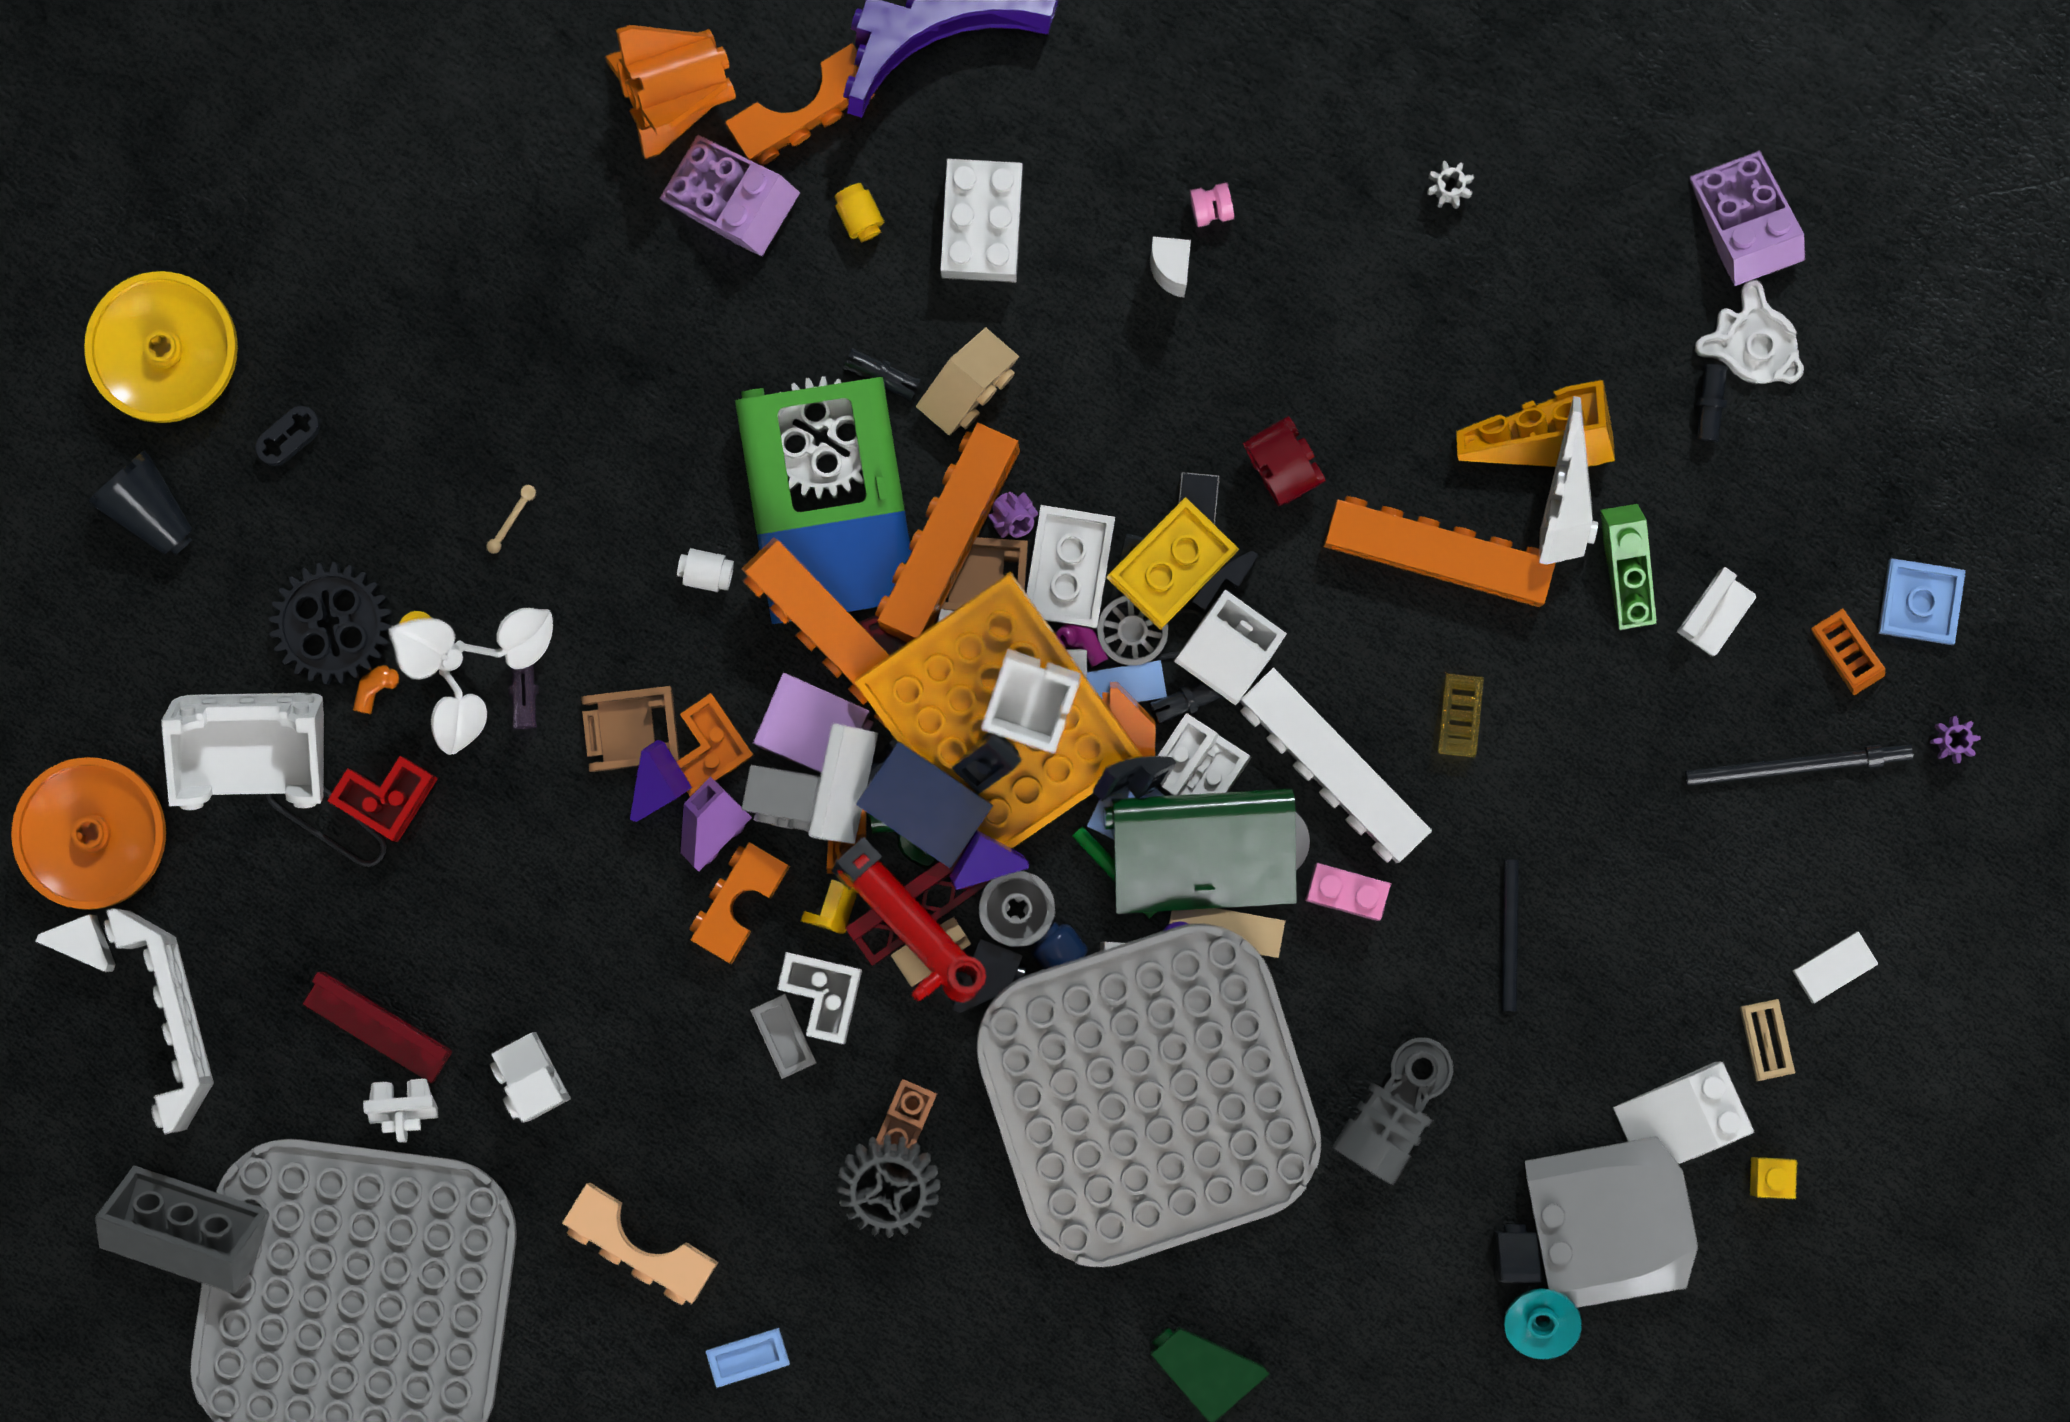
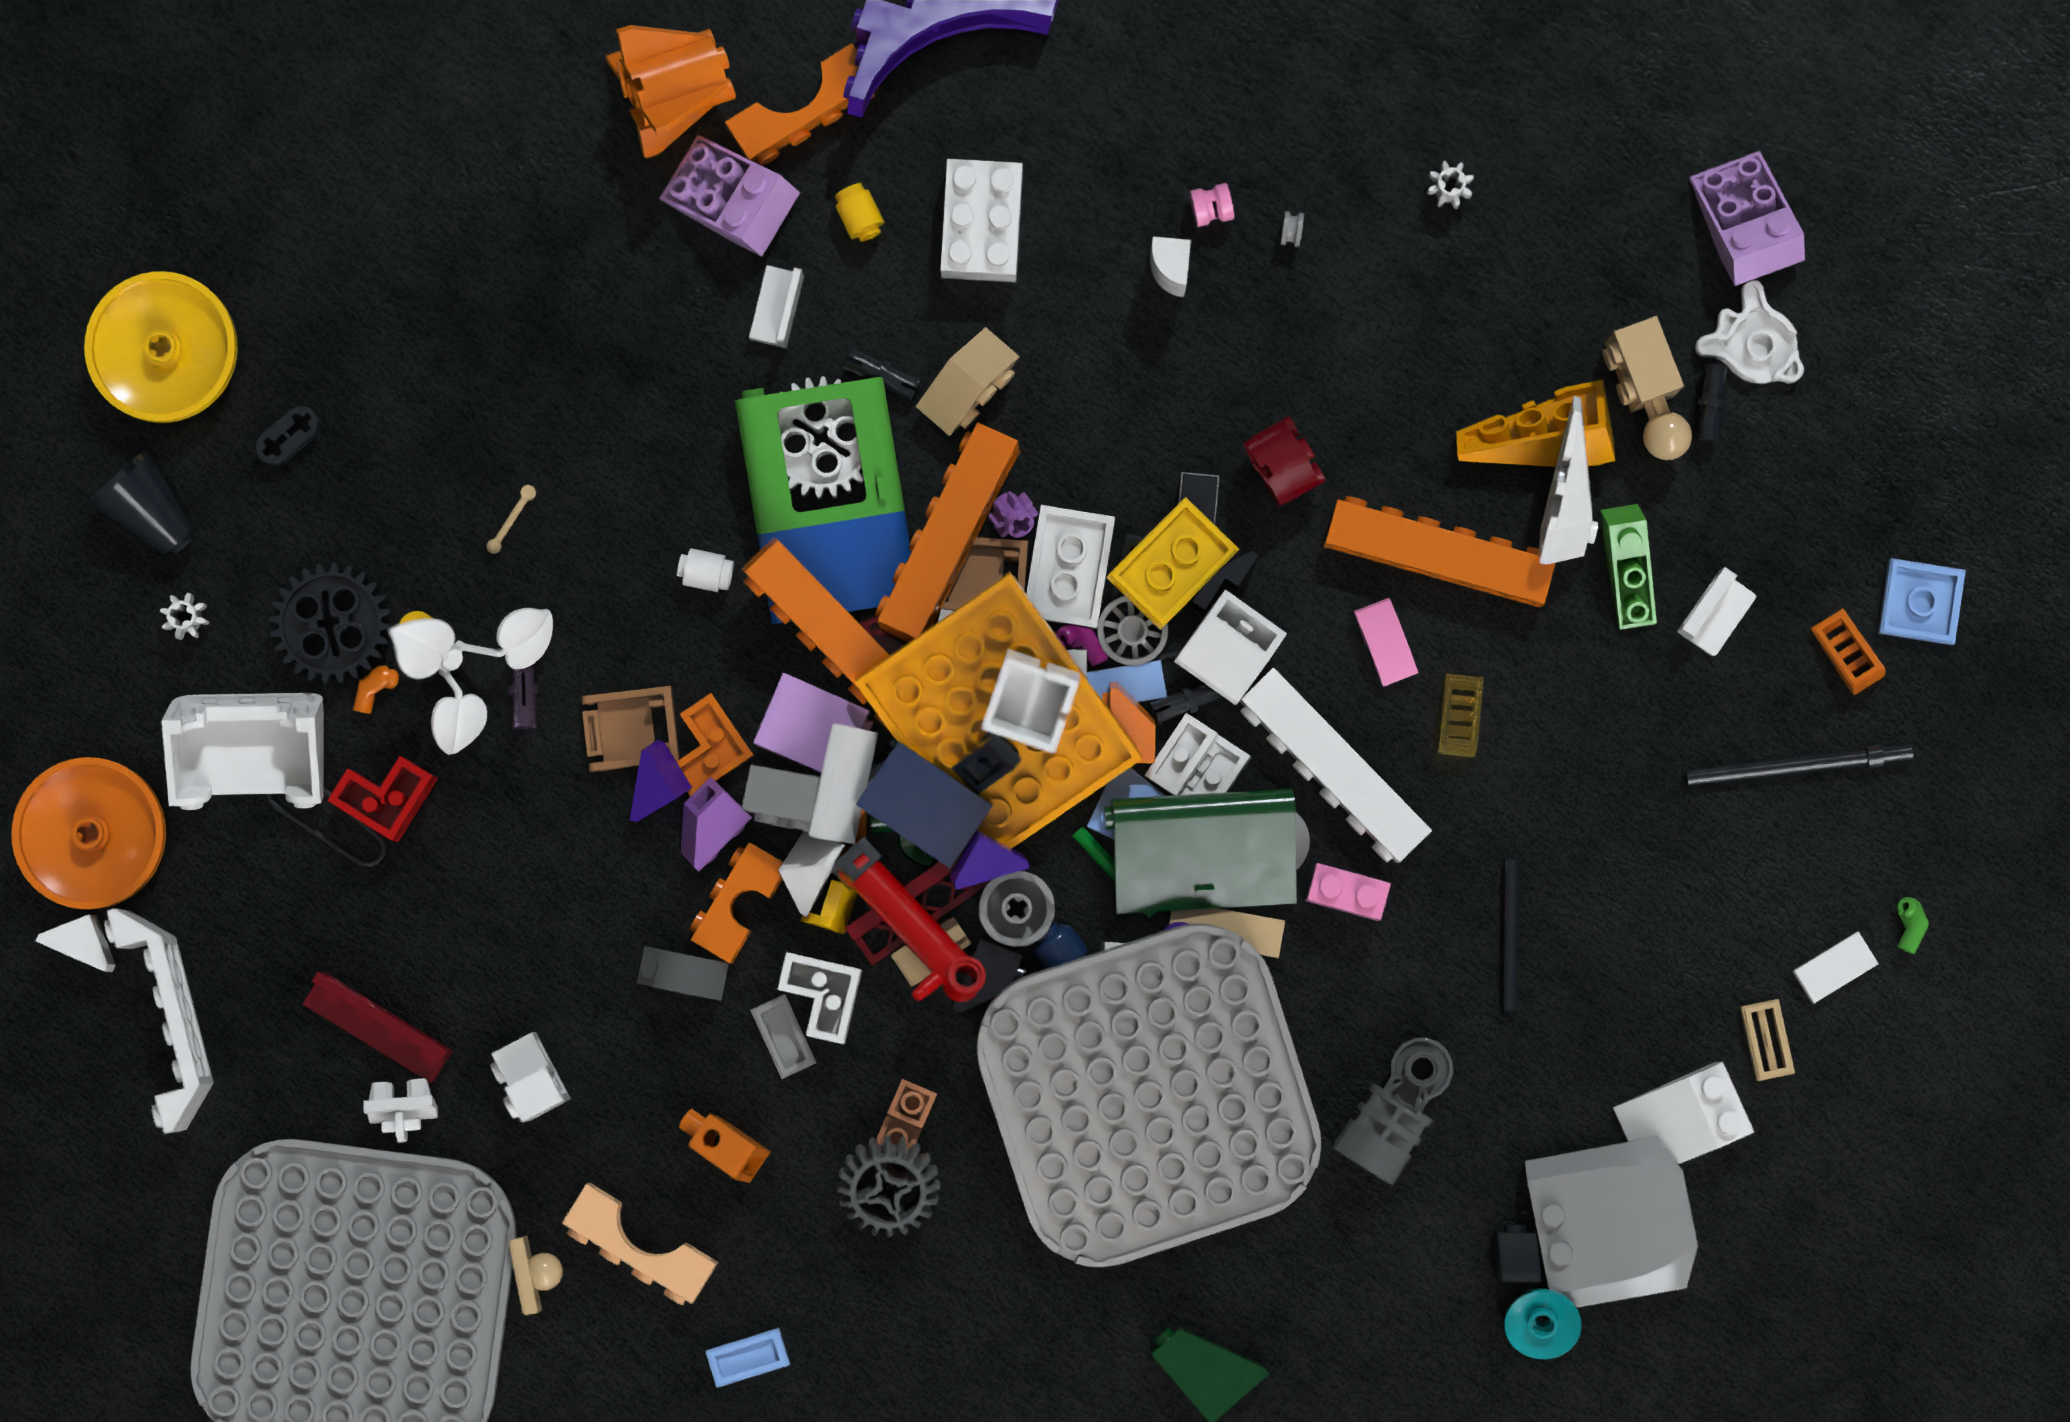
dark grey slope [95,1165,269,1294] -> none
black slope [1092,756,1177,801] -> none
yellow brick [1750,1157,1797,1199] -> none
medium lavender gear [1930,716,1981,764] -> none
none -> white gear [160,593,209,640]
none -> tan tile [509,1236,563,1315]
none -> dark grey brick [637,946,729,1001]
none -> orange torso [679,1109,771,1183]
none -> white panel [749,265,804,348]
none -> white slope [779,831,845,917]
none -> light grey bush [1281,211,1304,247]
none -> bright pink slope [1354,598,1418,687]
none -> tan brick [1602,316,1692,460]
none -> bright green arm [1897,897,1929,955]

